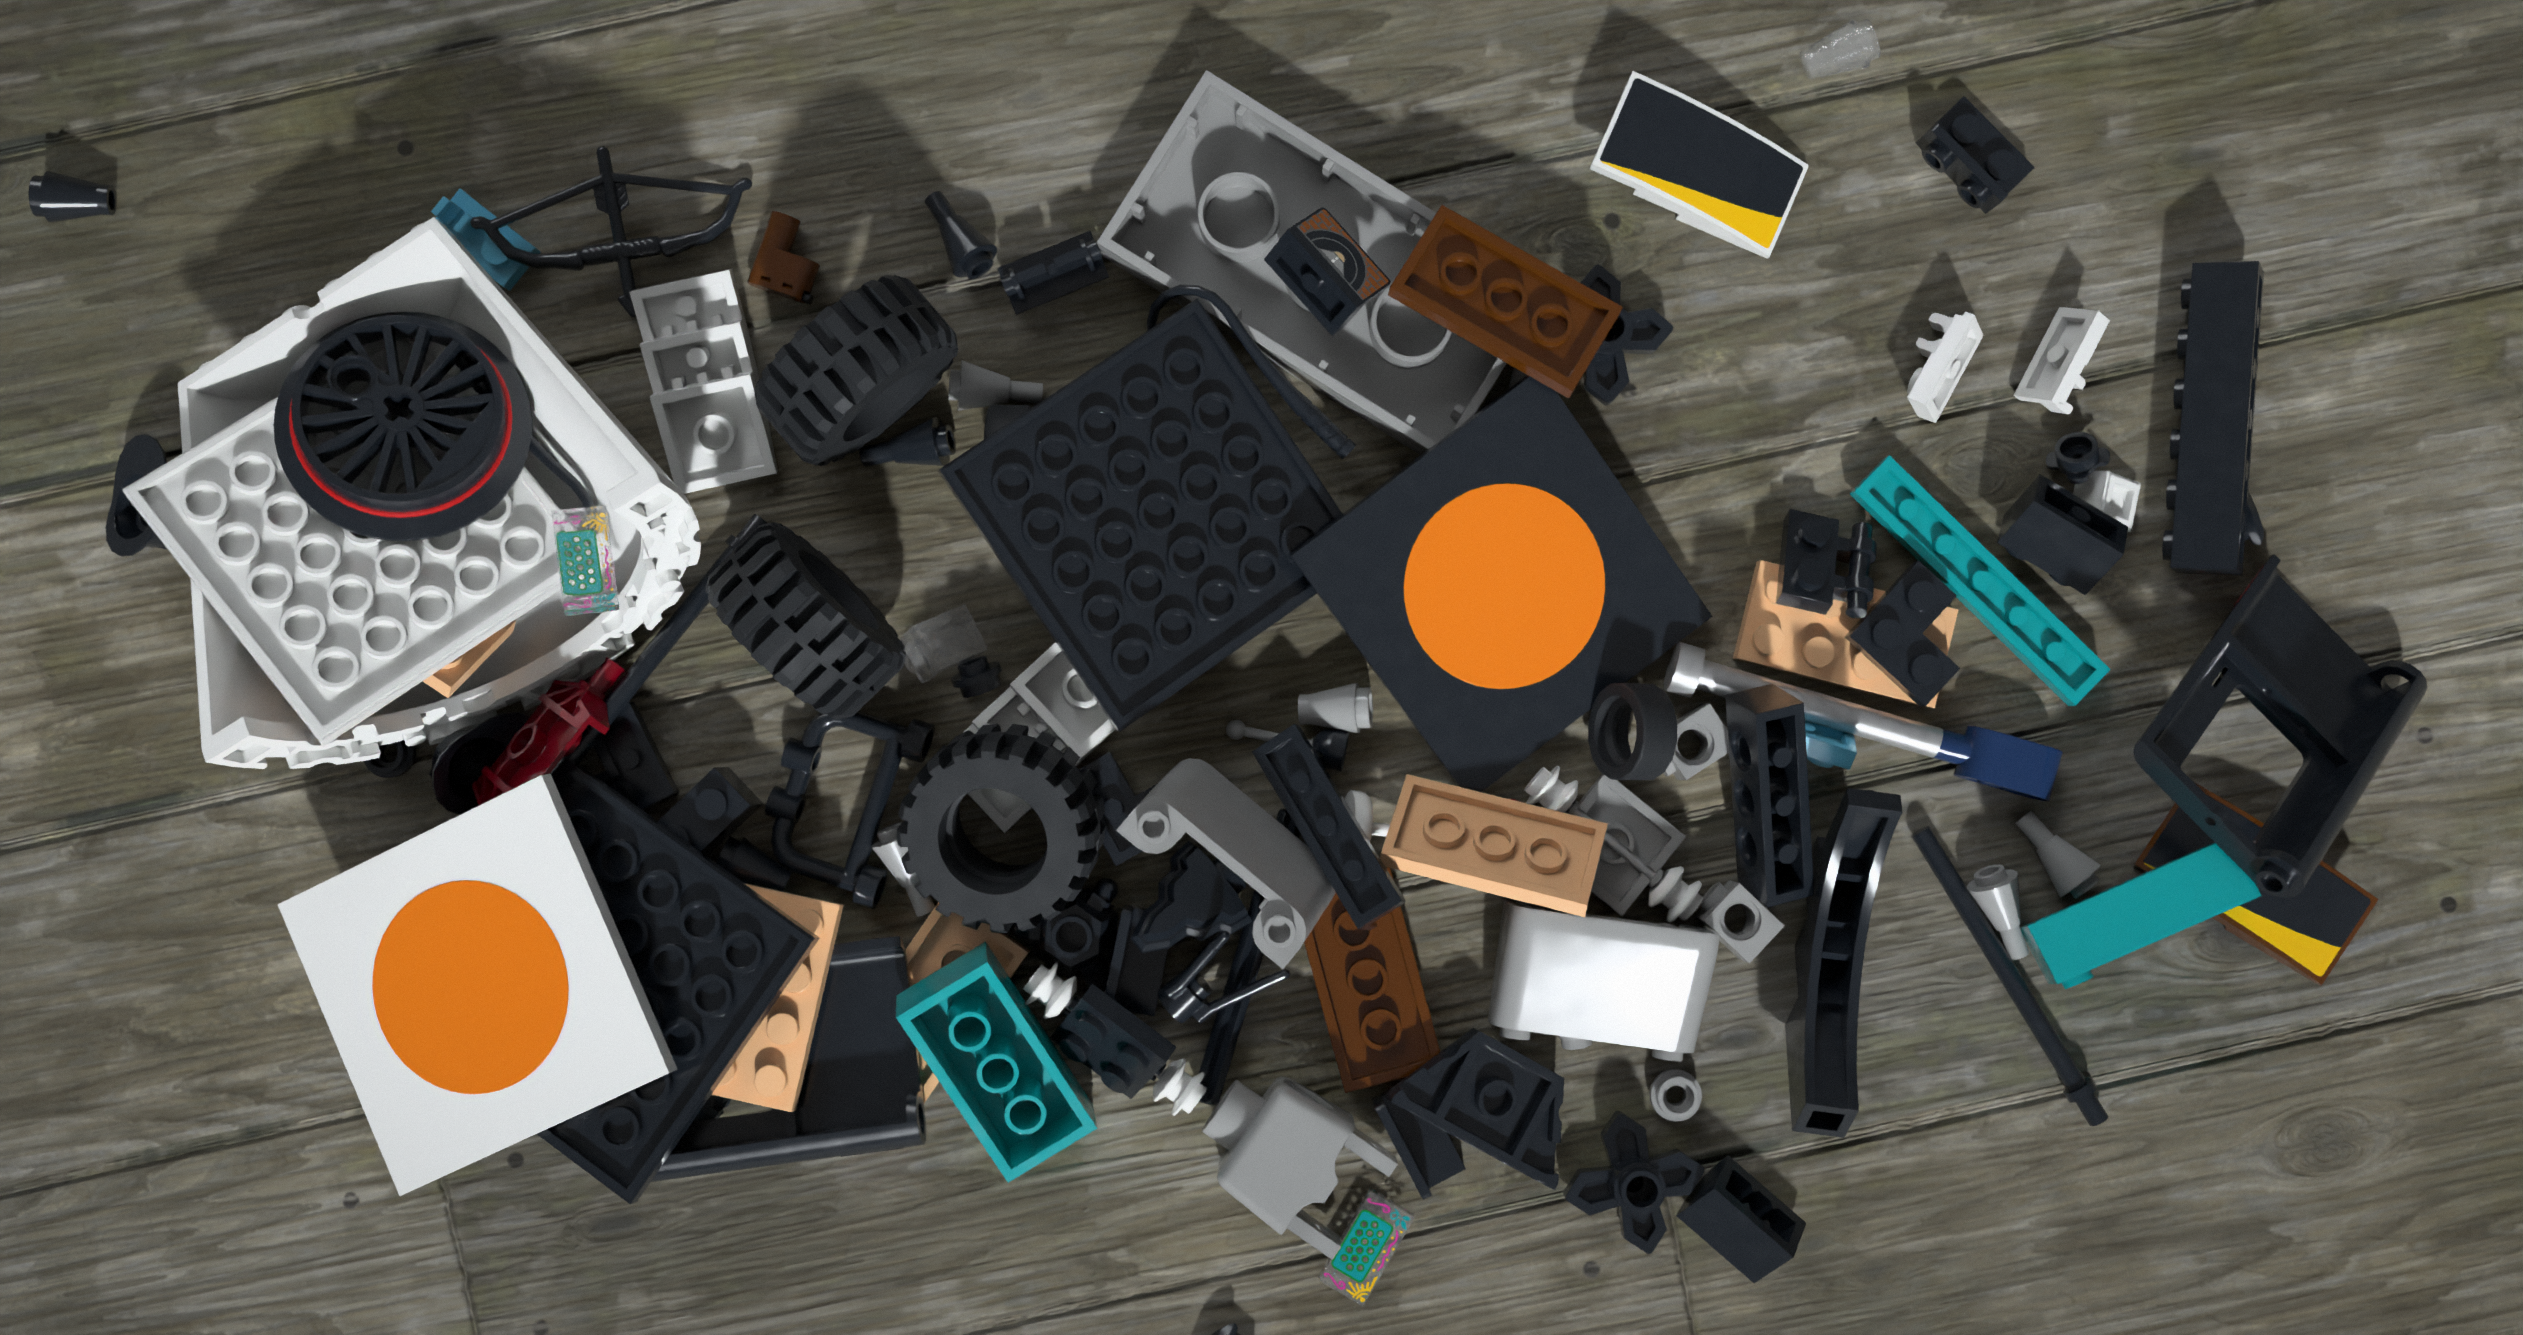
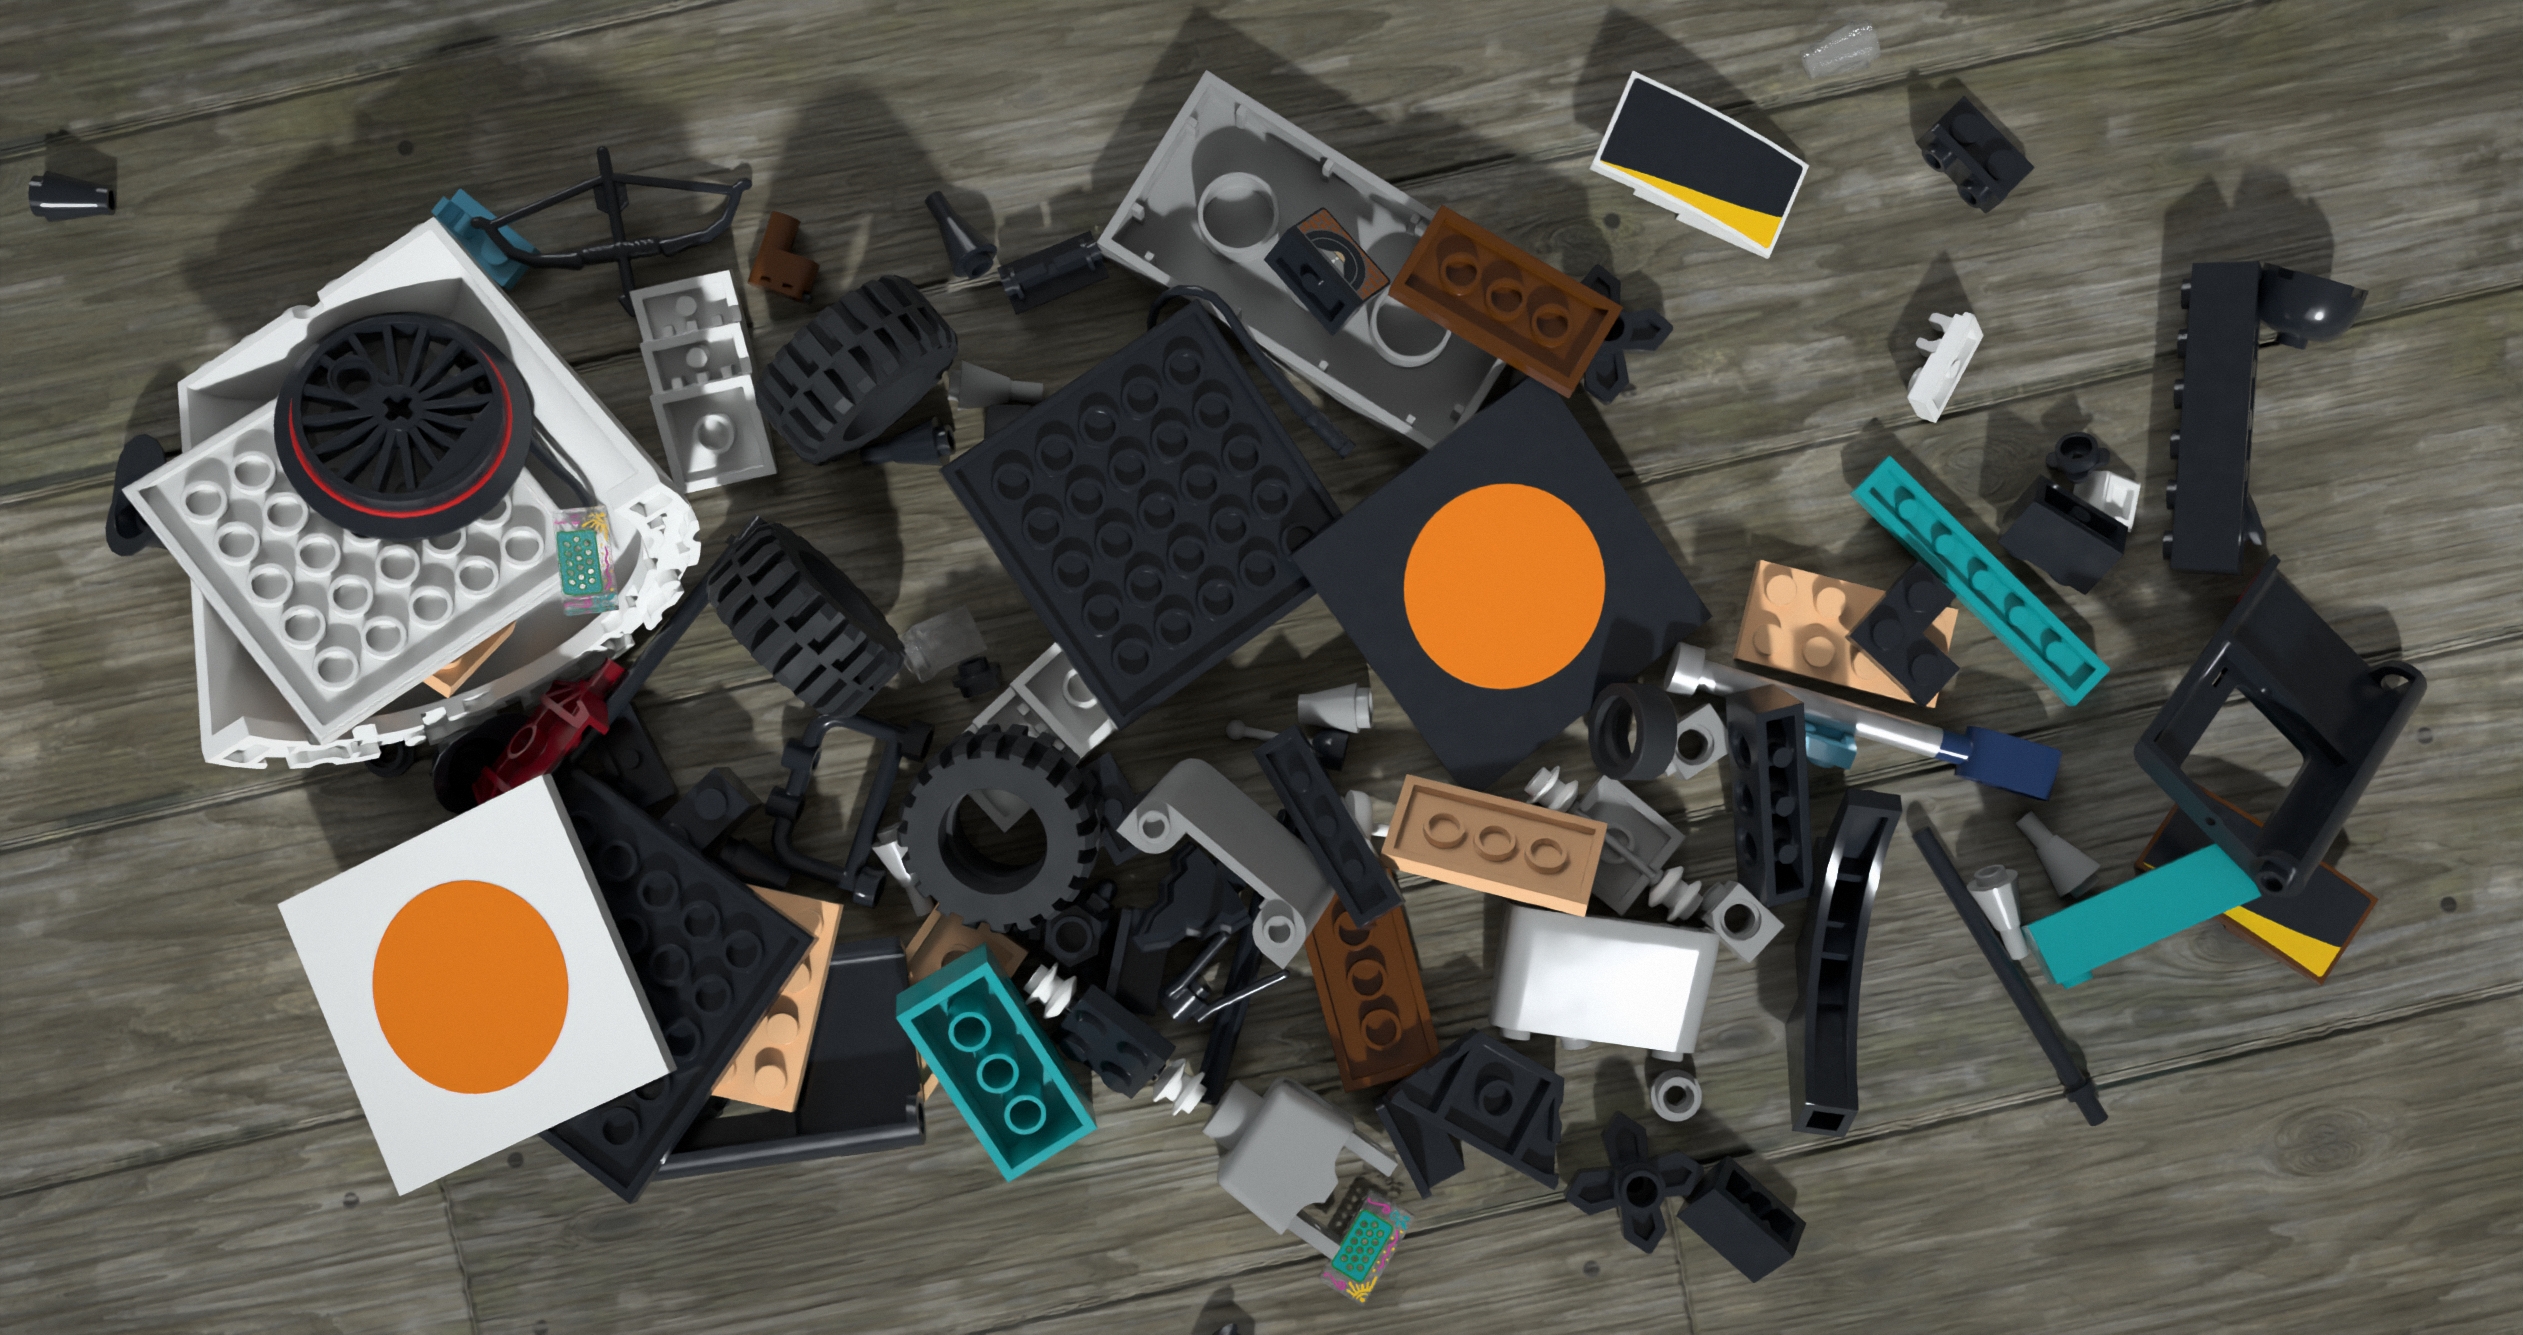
black plate [1776,509,1877,618] -> none
white plate [2013,307,2110,414] -> none
none -> black cylinder [2257,262,2369,350]

